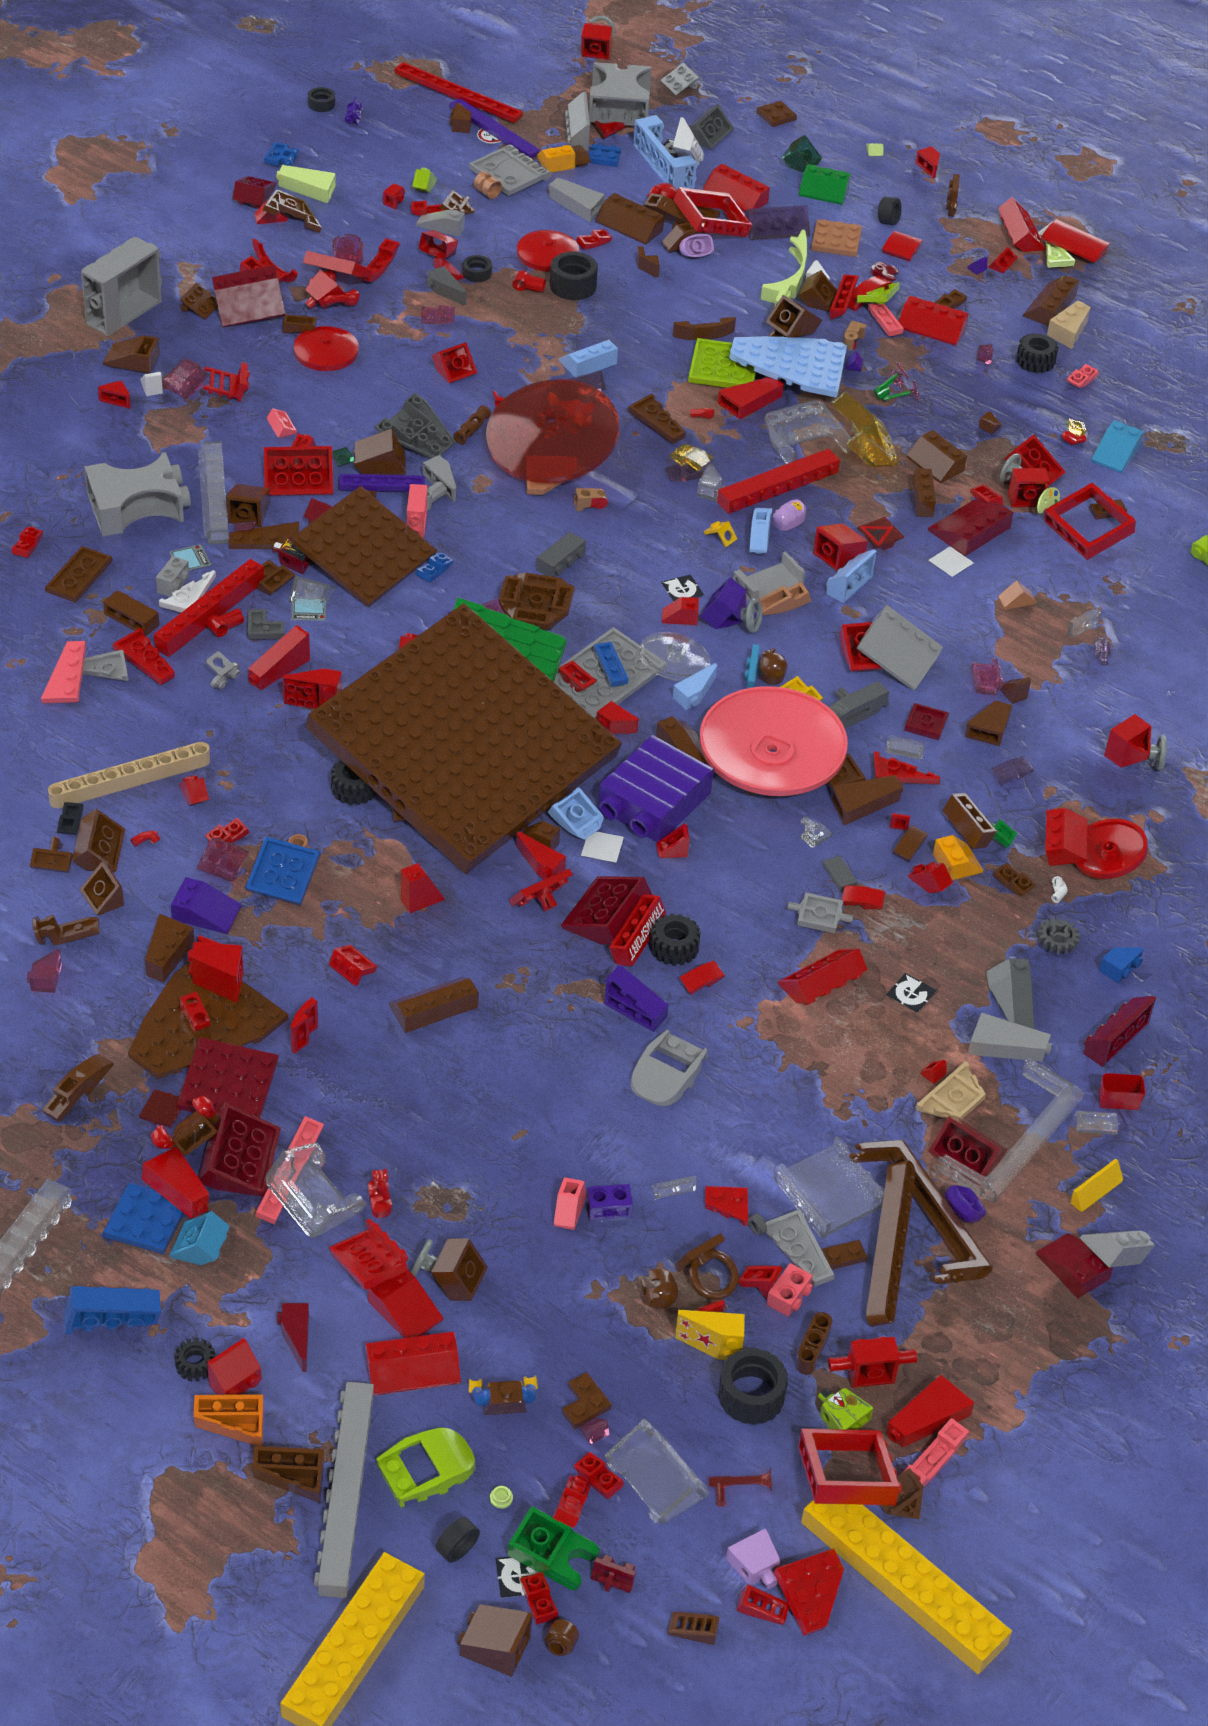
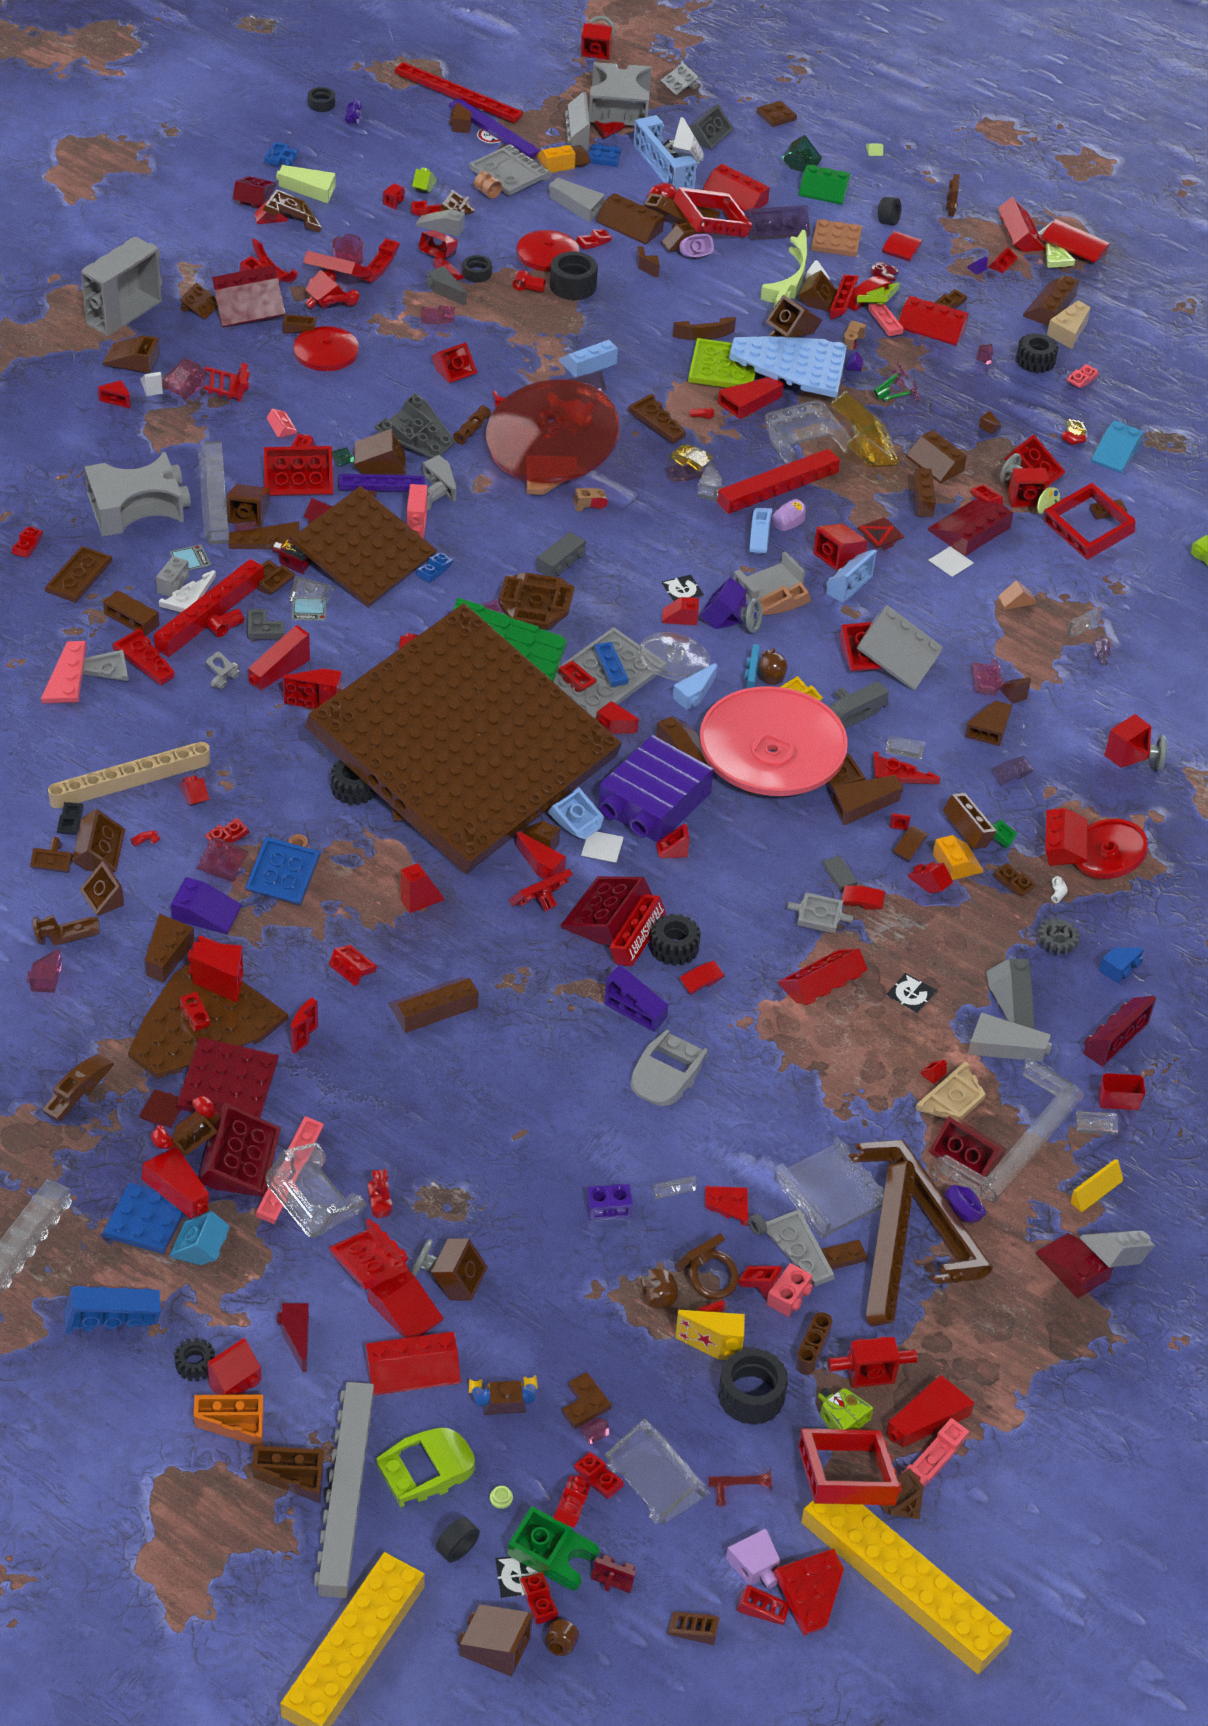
coral slope [554,1177,587,1230] -> none
yellow bracket [704,521,737,547] -> none
clear slope [800,816,834,848] -> none
dark red tile [904,703,949,741] -> none
red slope [915,146,940,178] -> none

